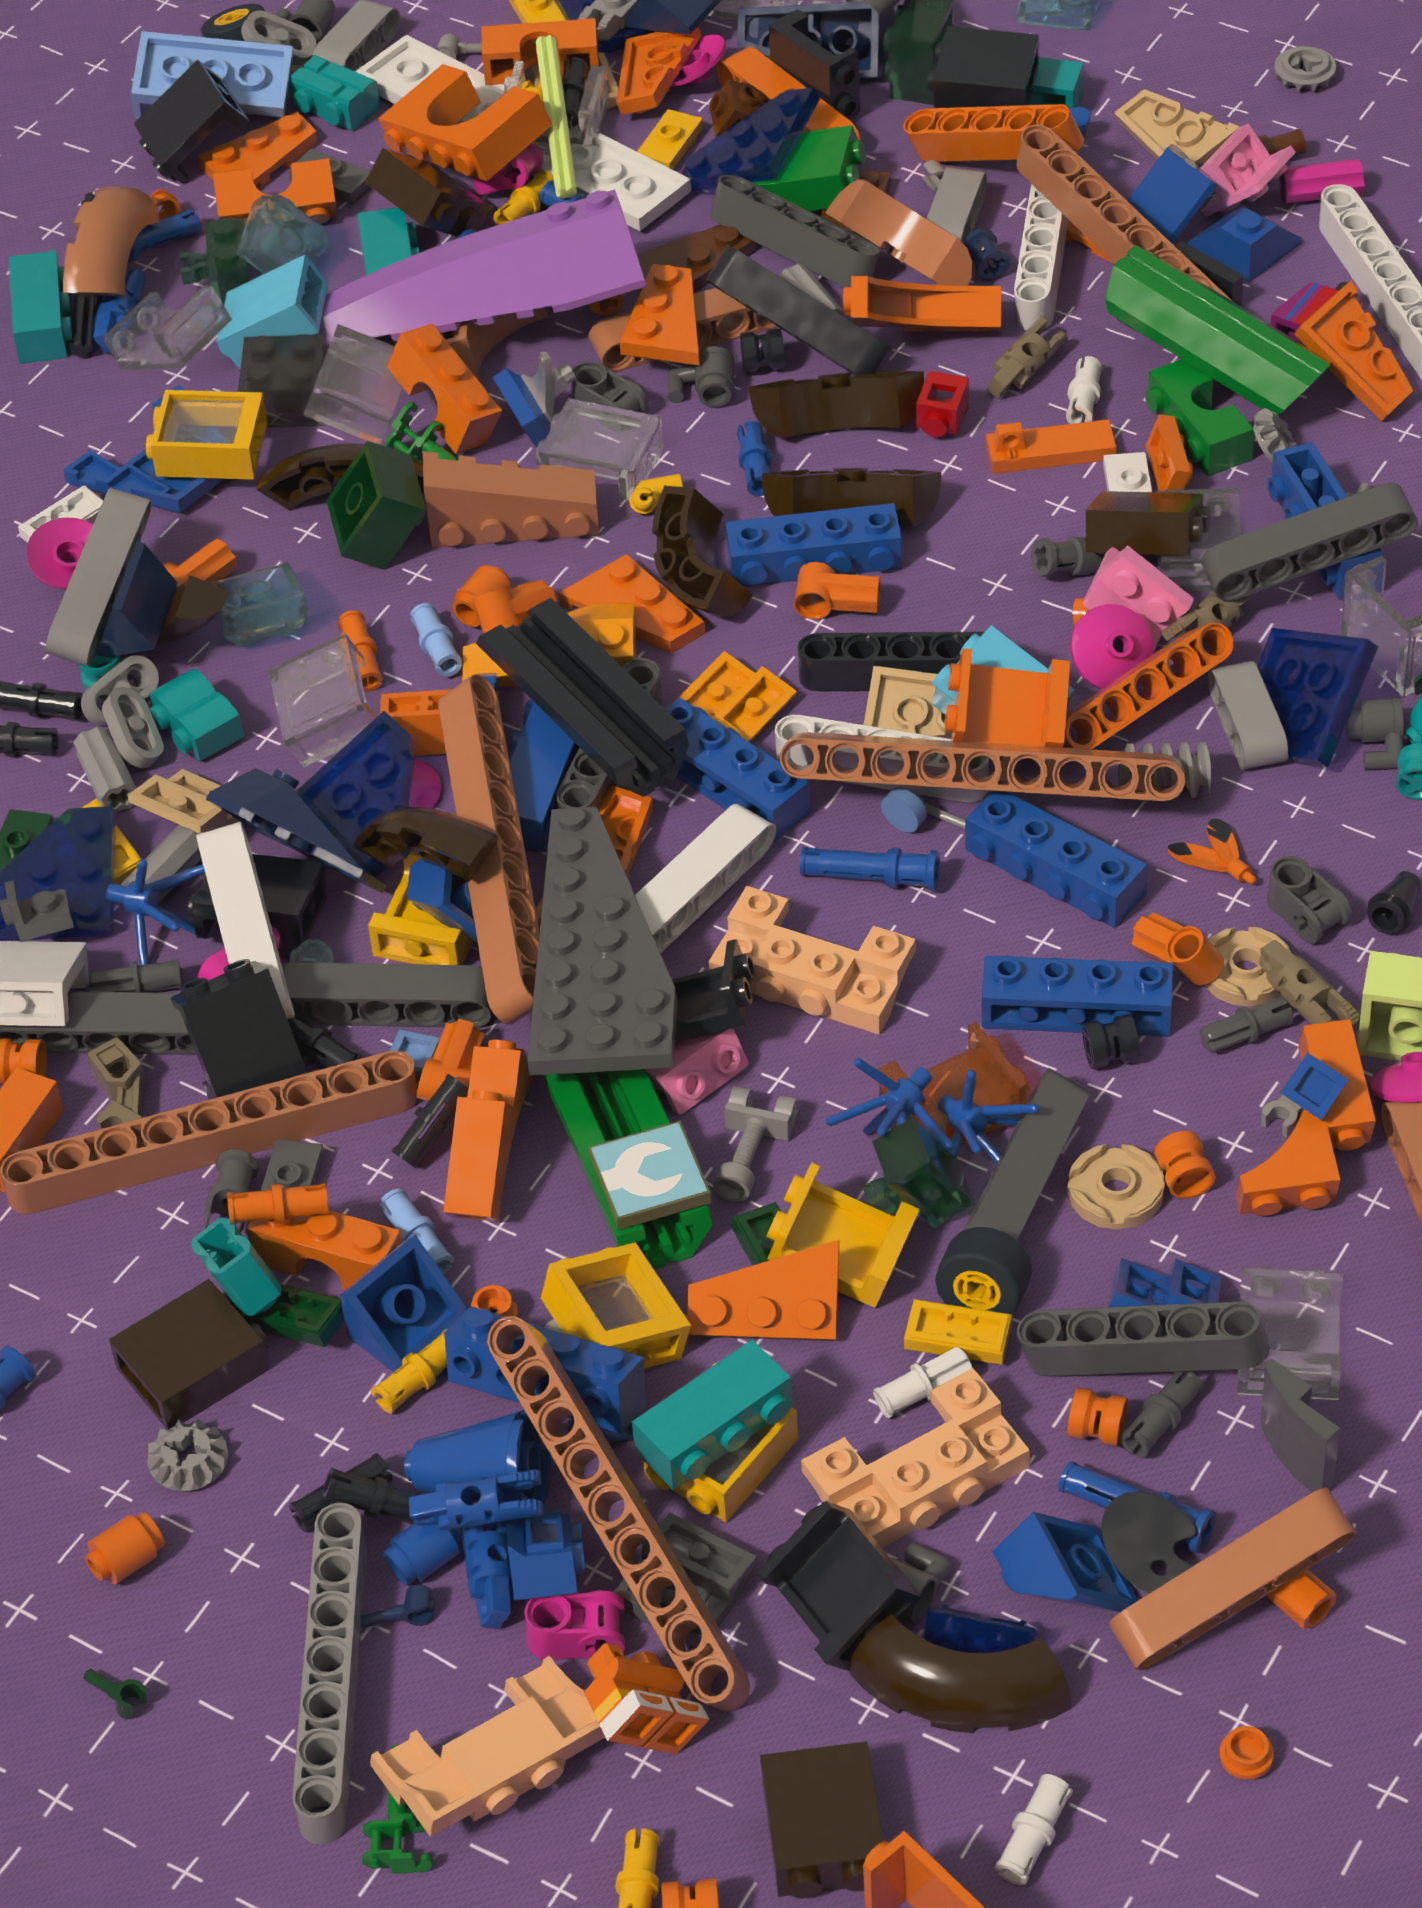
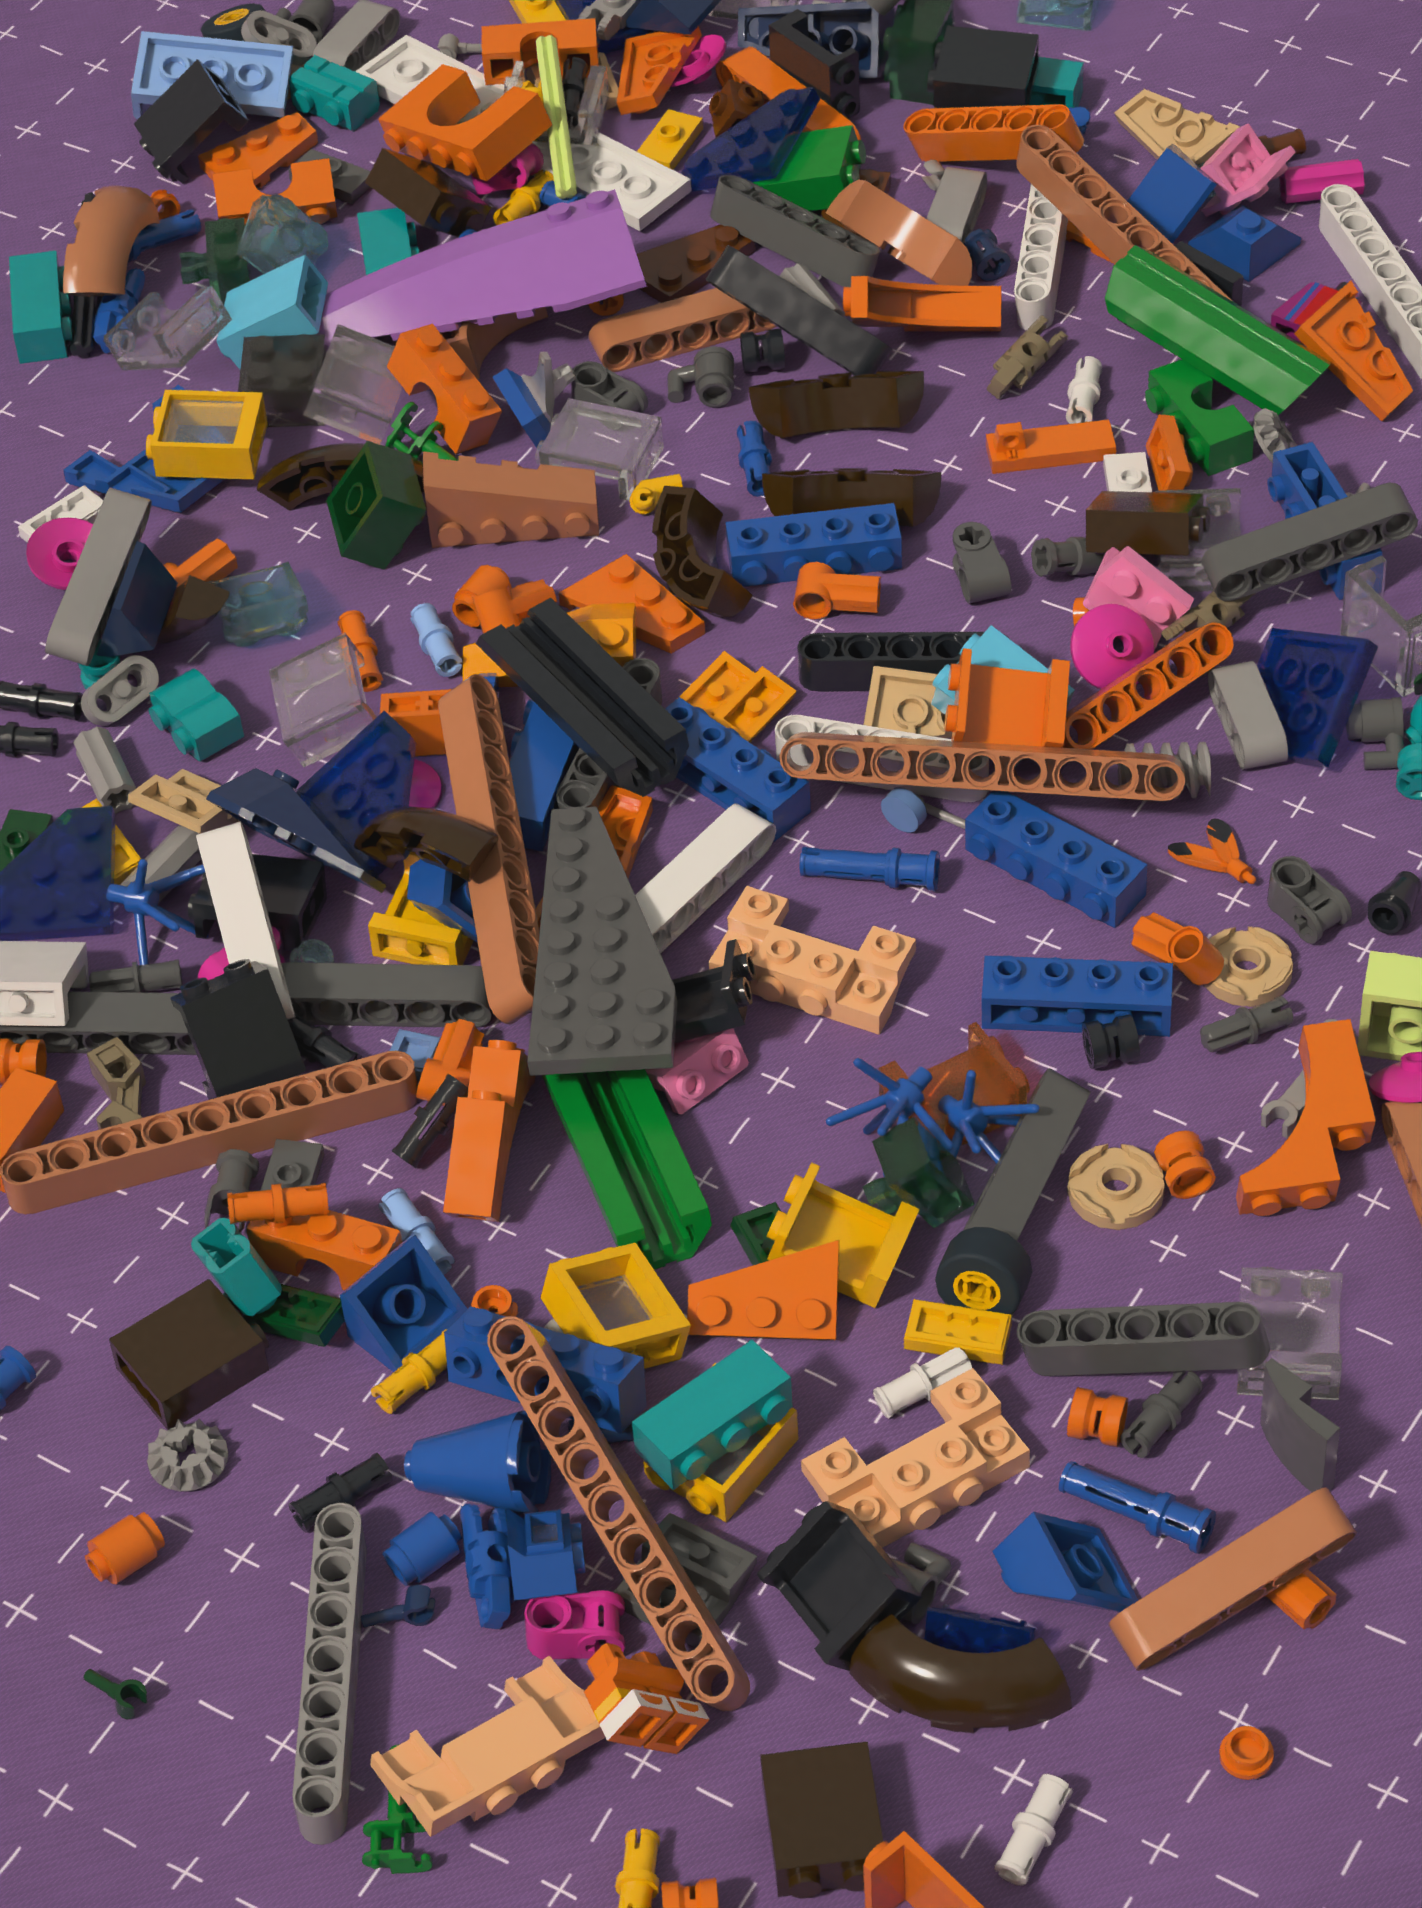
dark grey bracket [0,880,74,942] -> none
light grey plate [102,687,164,768] -> none
black pin [322,1467,422,1524] -> none
blue hinge [409,1469,544,1530] -> none
tile [588,1121,711,1230] -> none
orange wing [620,264,699,365] -> none
light grey bar [713,1086,799,1202] -> none
red brick [916,371,969,437] -> none
black piece [1101,1491,1197,1594] -> none
blue slope [1108,1258,1222,1307] -> none
dark tan hinge [1259,940,1360,1025] -> none
light grey gear [1275,46,1336,91] -> none
blue plate [1281,1053,1349,1120] -> none
none -> dark grey piece [952,522,1011,604]

